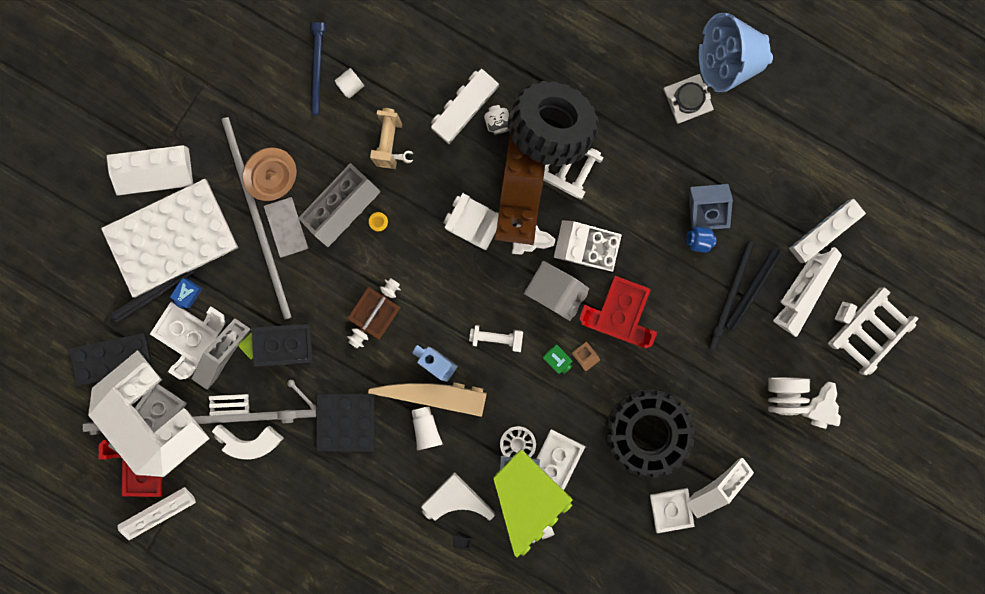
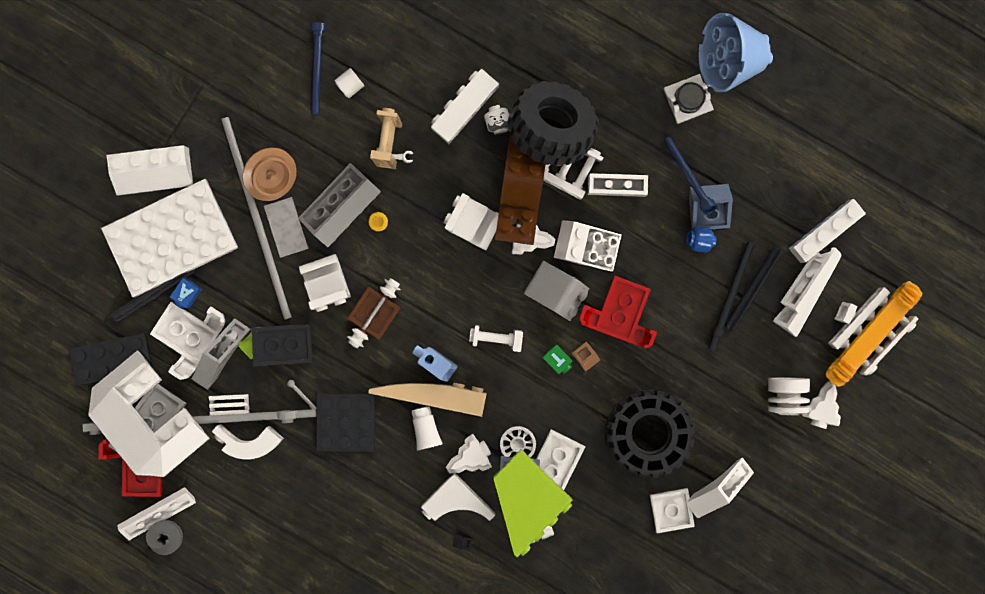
none -> dark grey piece [146,520,183,555]
none -> white piece [299,254,351,312]
none -> white rock [446,434,492,473]
none -> white brick [588,174,648,197]
none -> dark blue piece [664,137,718,215]
none -> light orange arm [826,281,922,387]

